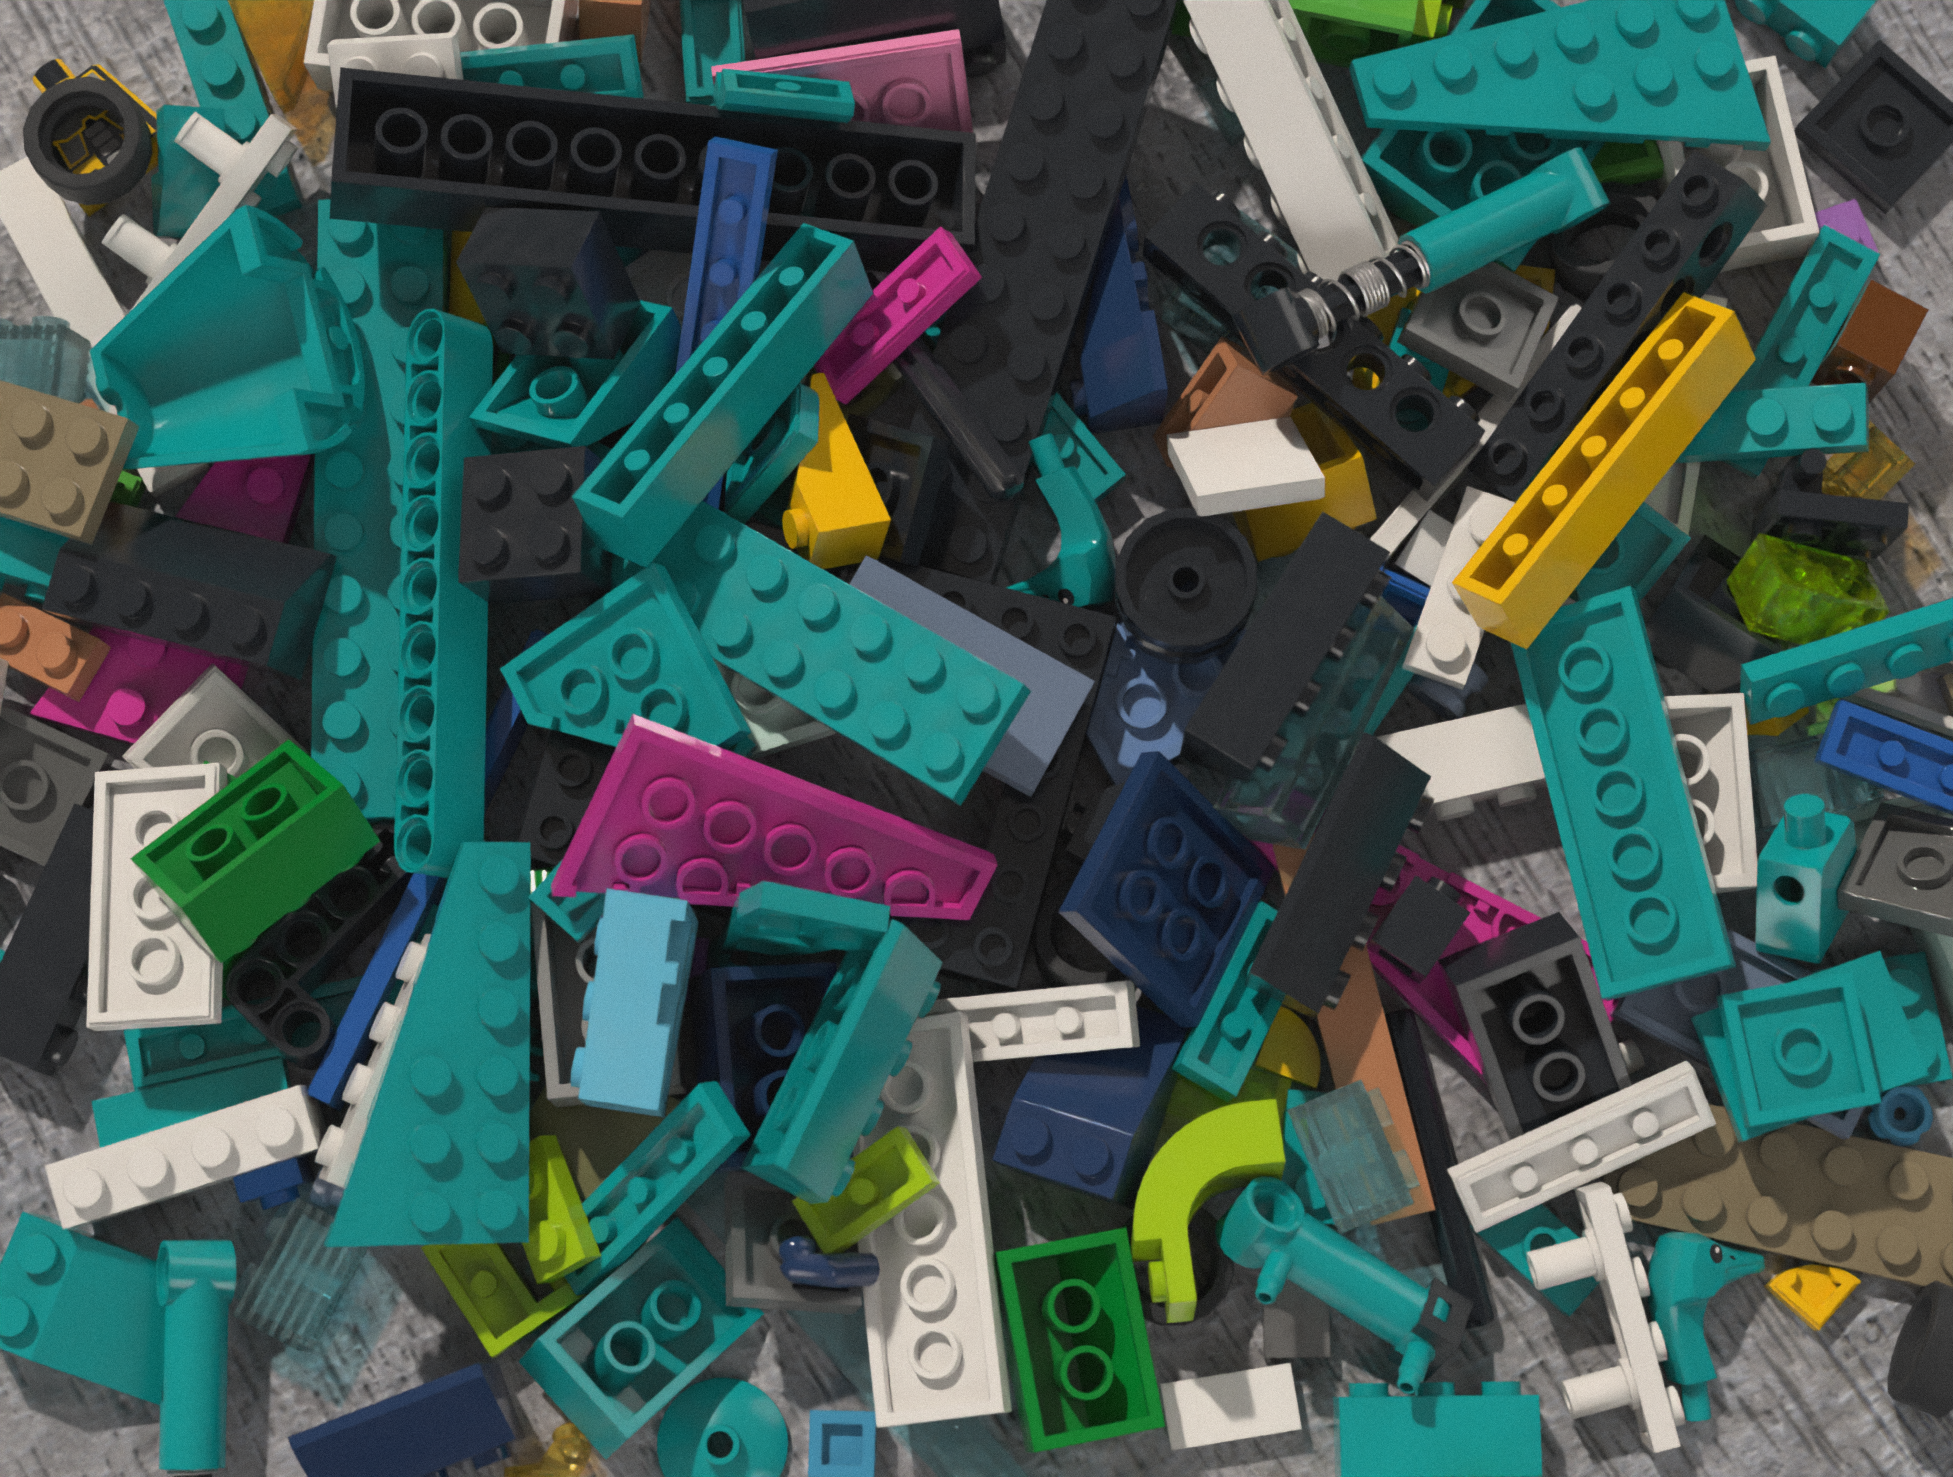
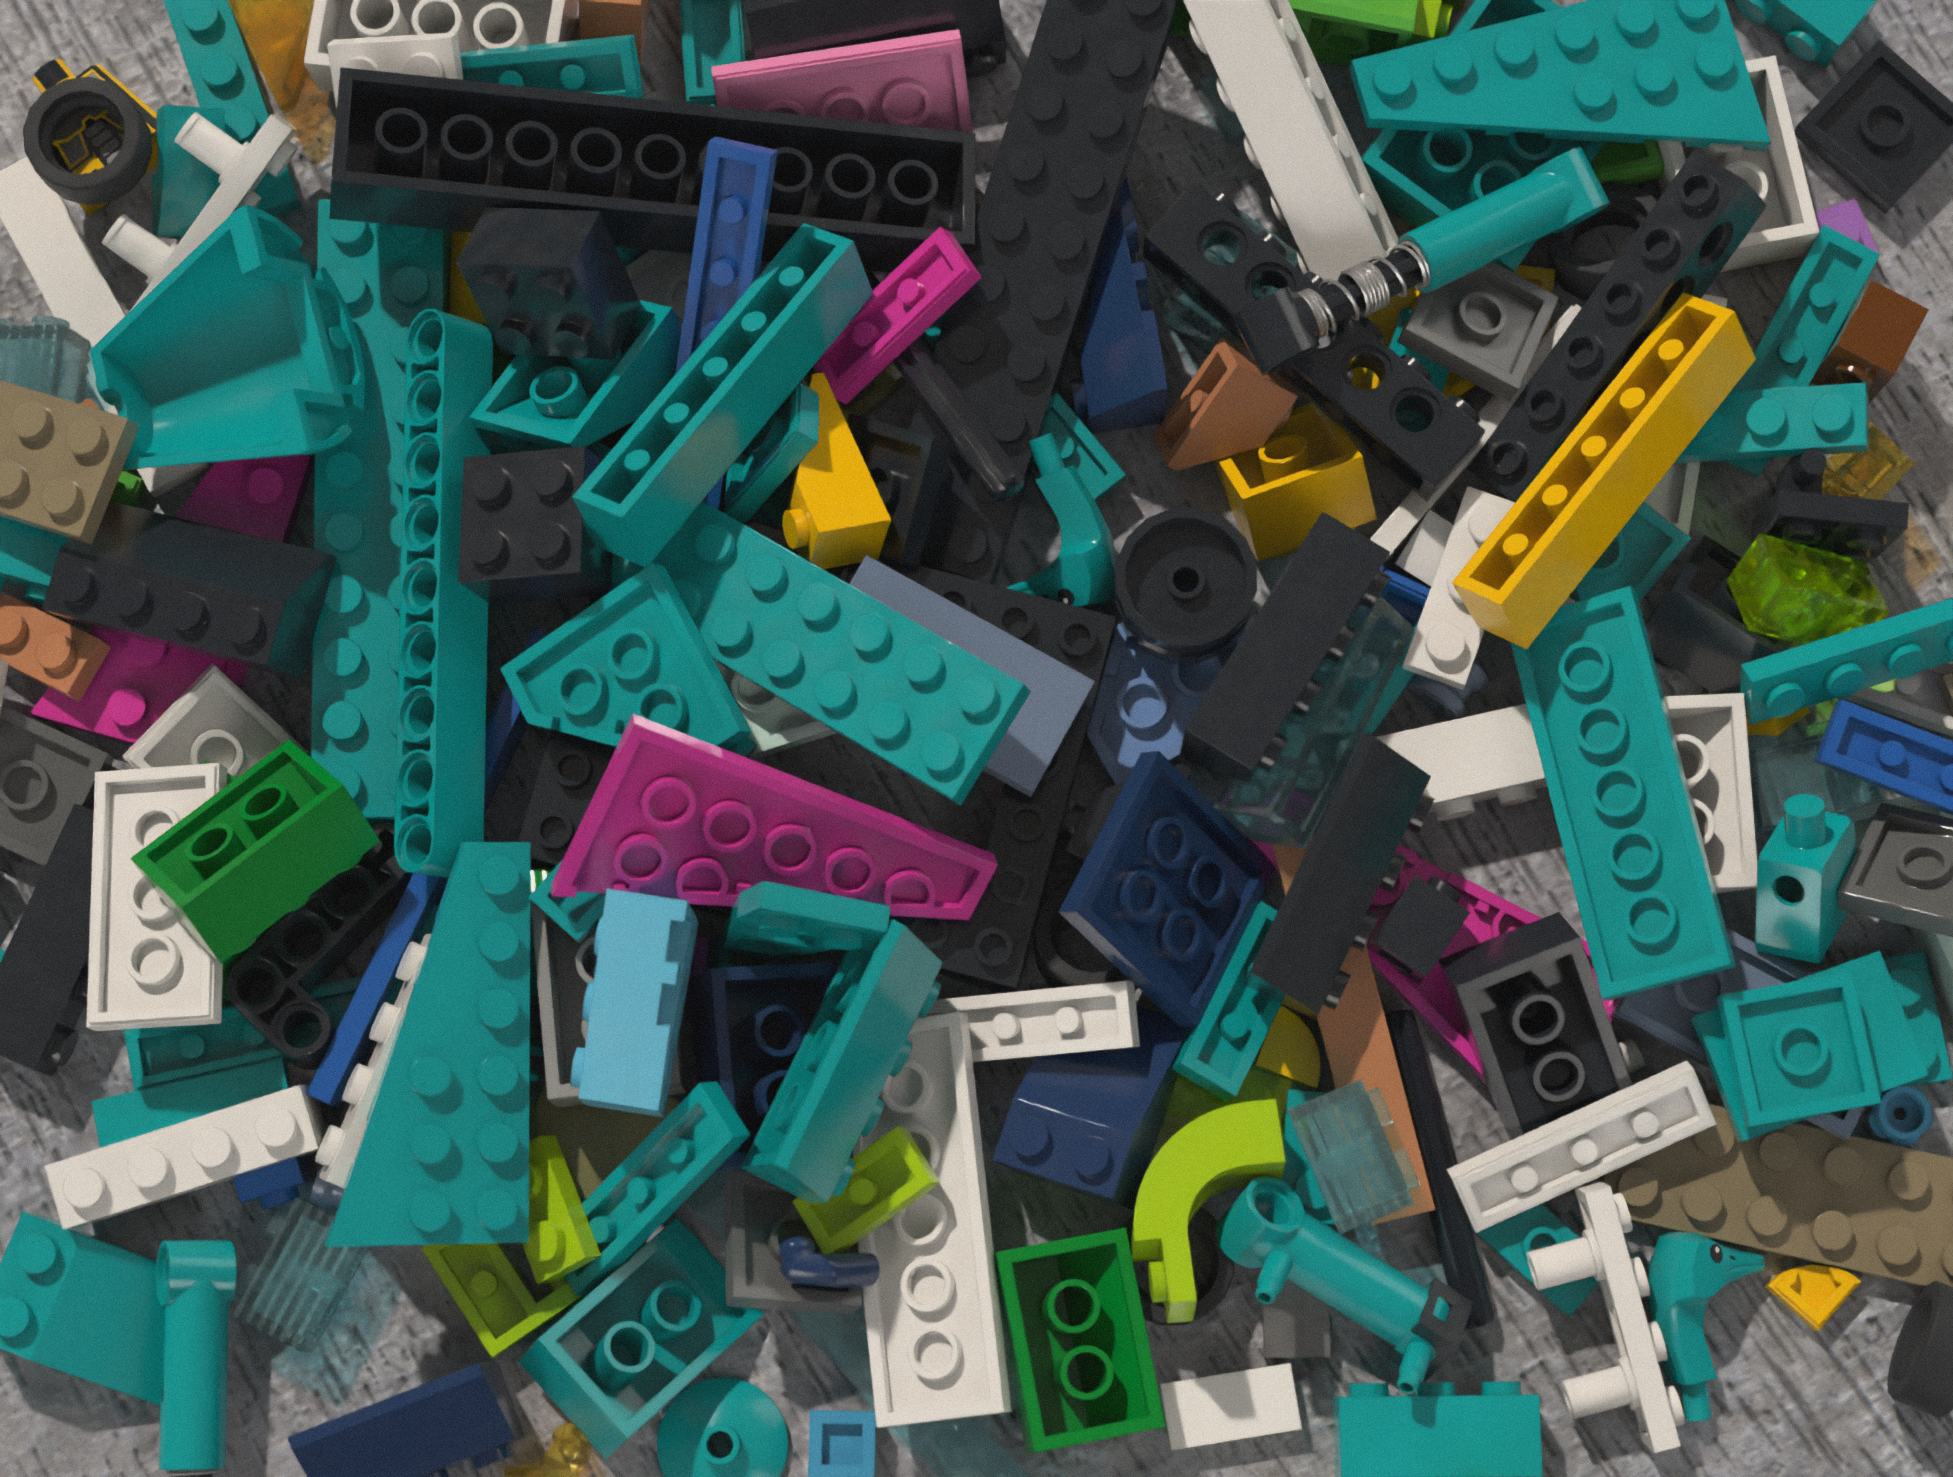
teal slope [713,68,855,123] -> none
white tile [1167,417,1325,517] -> none

